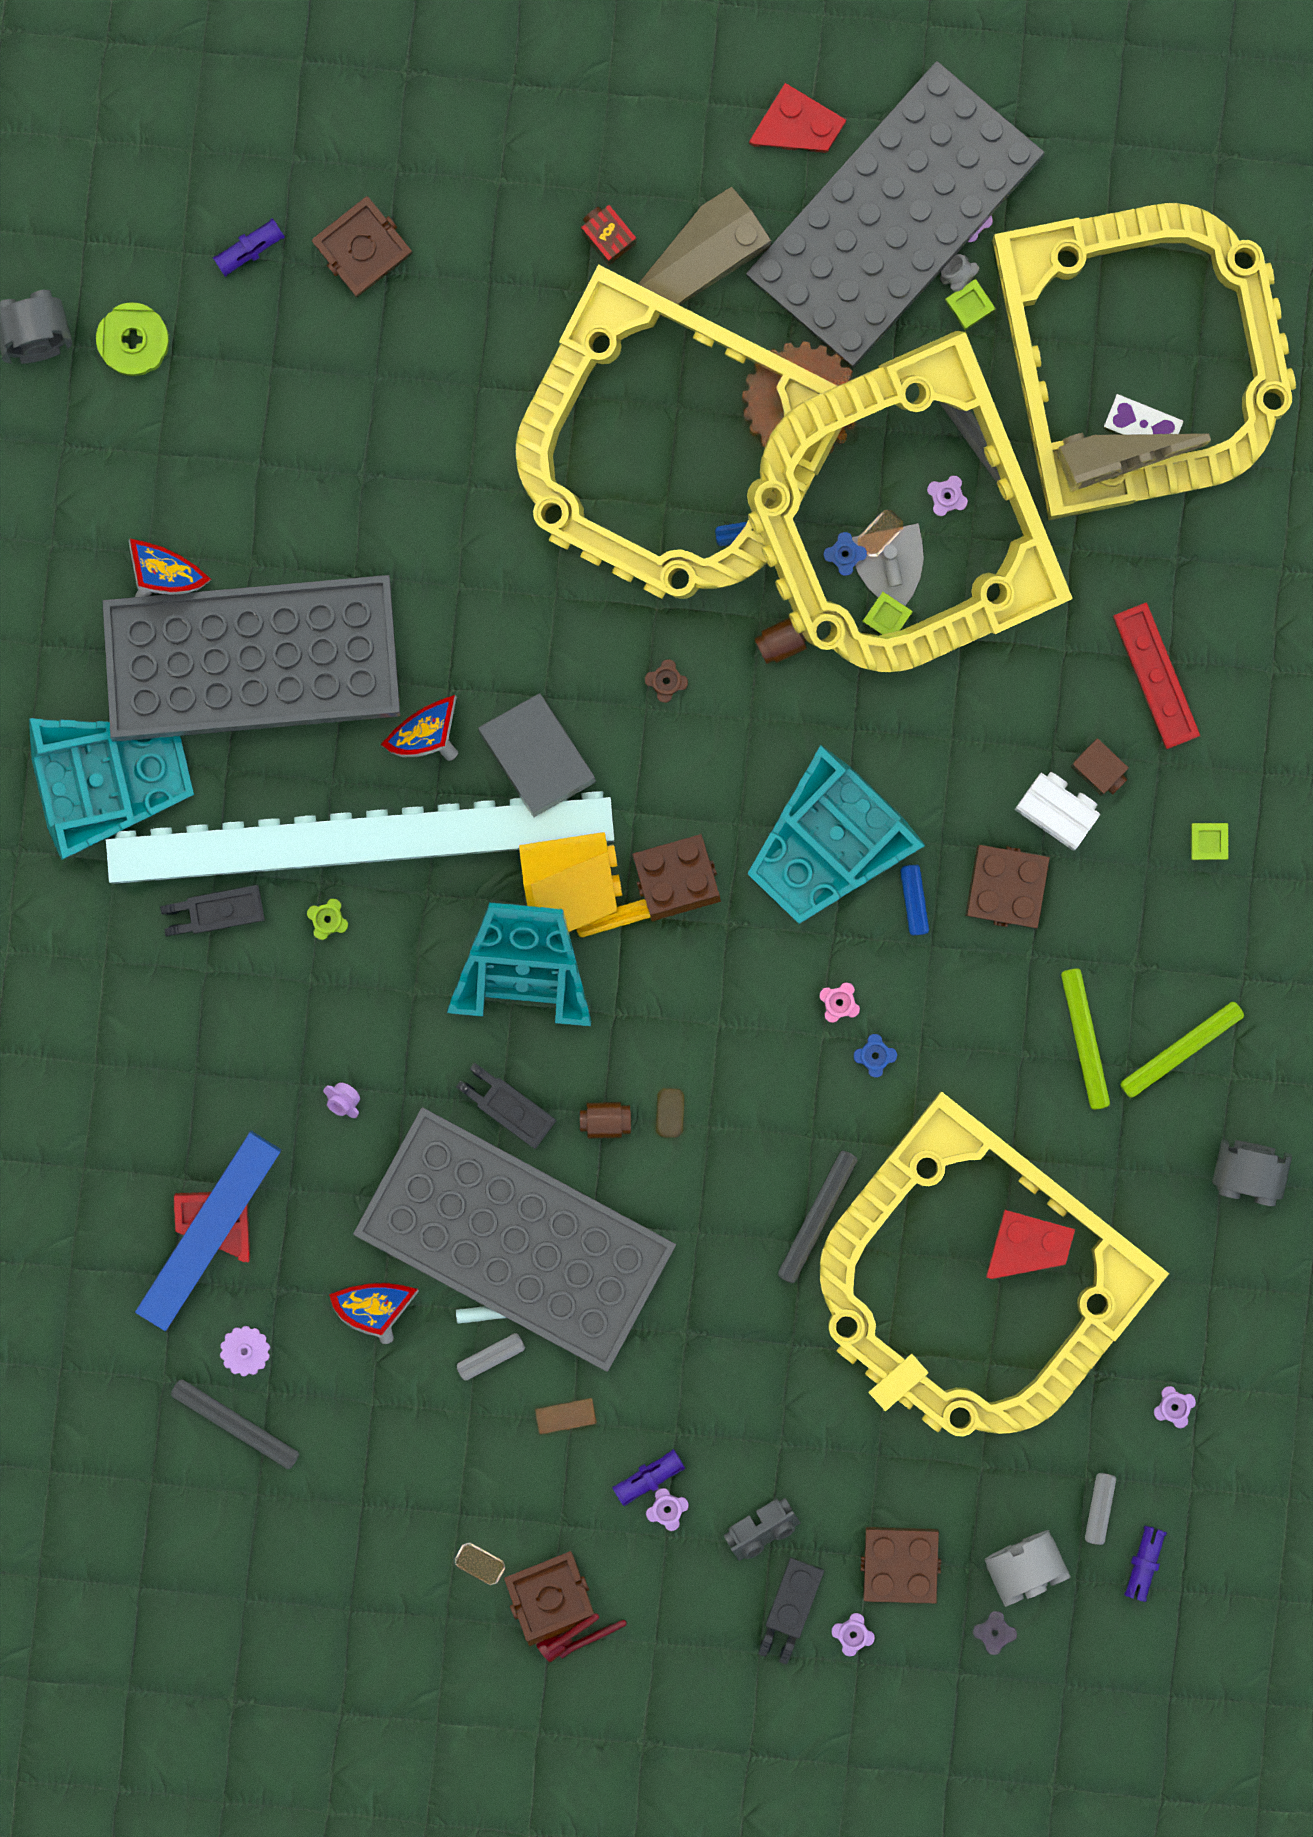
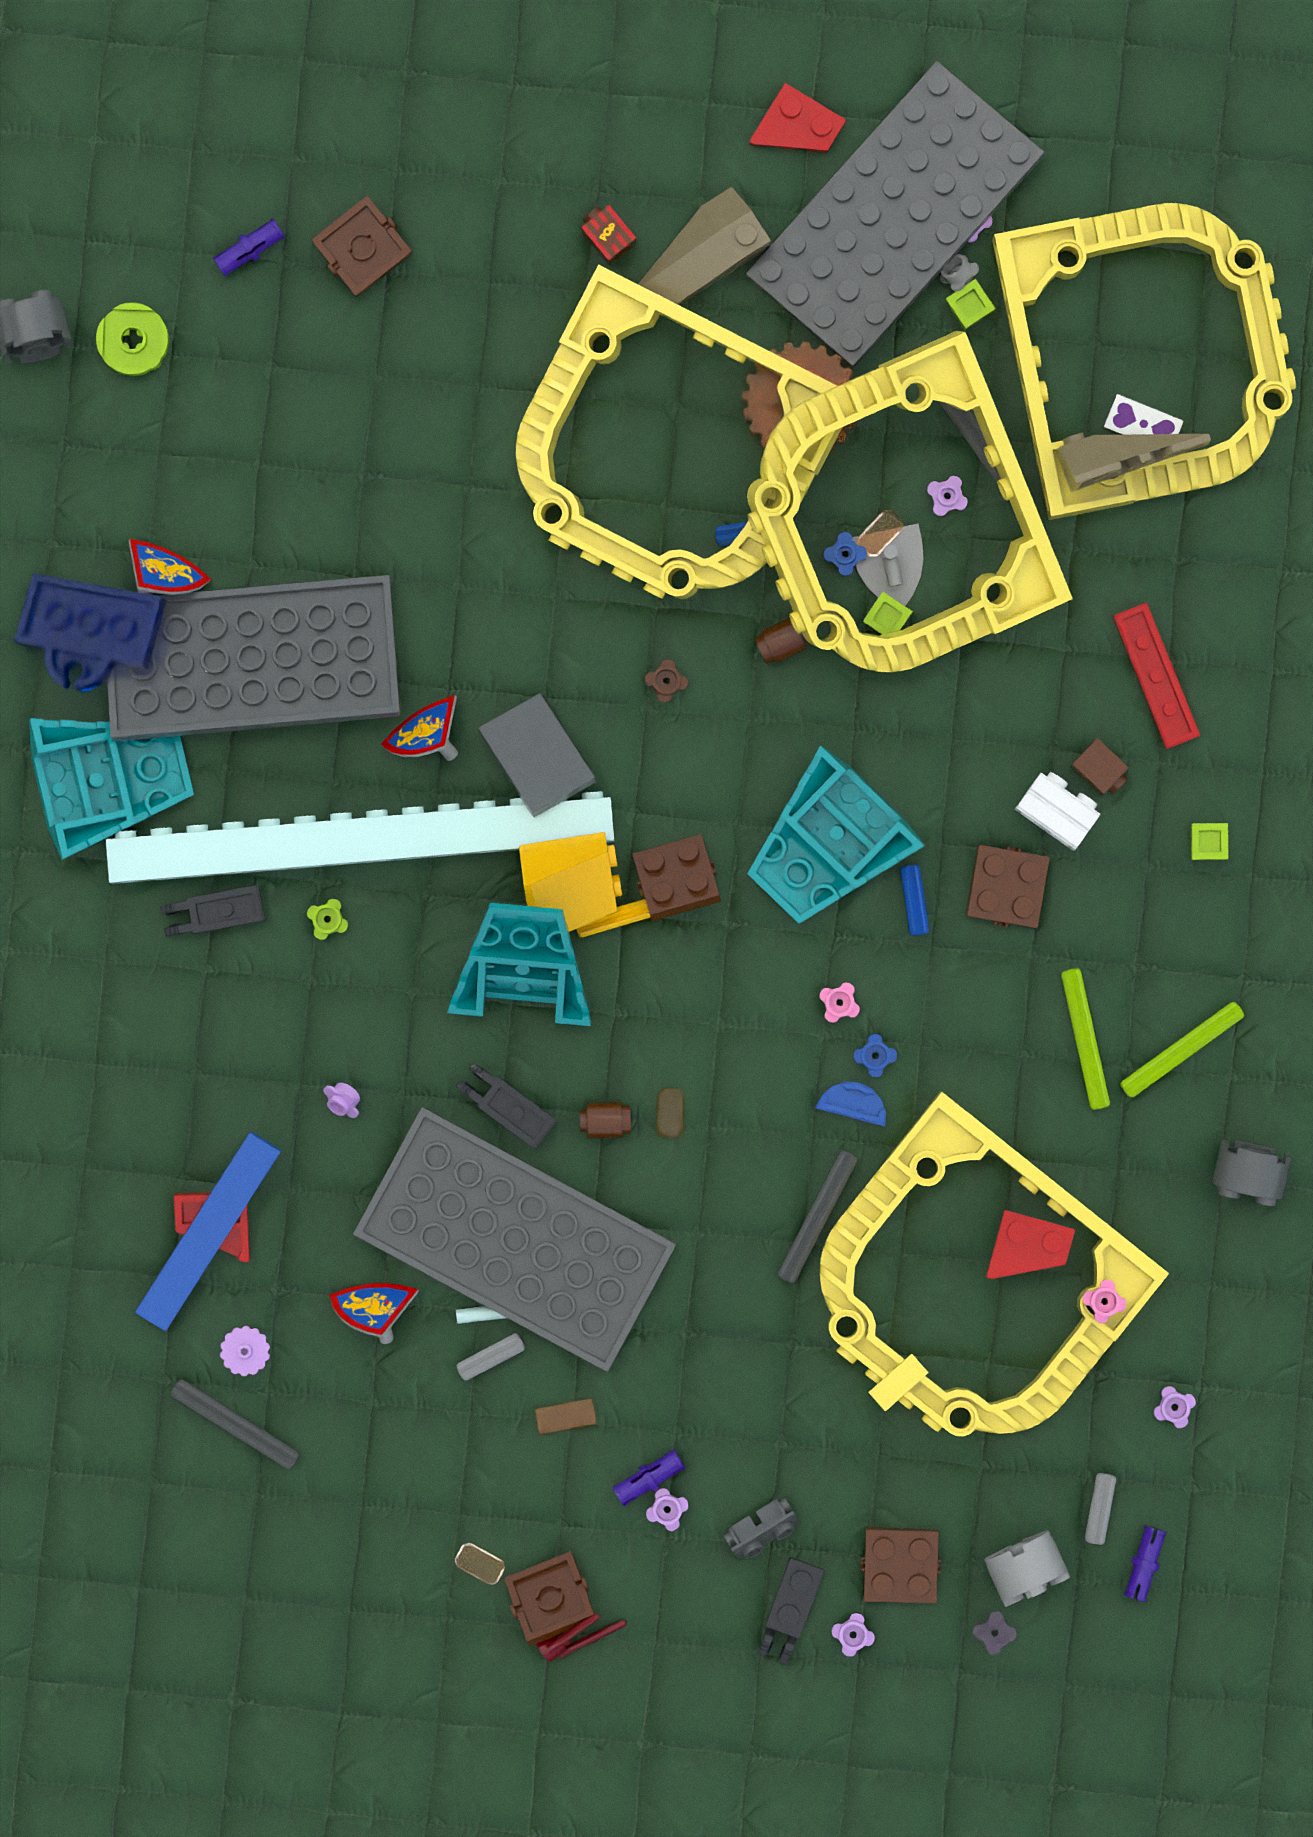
none -> clear blue plate [14,573,167,692]
none -> blue tile [815,1082,886,1127]
none -> bright pink plate [1083,1280,1126,1323]

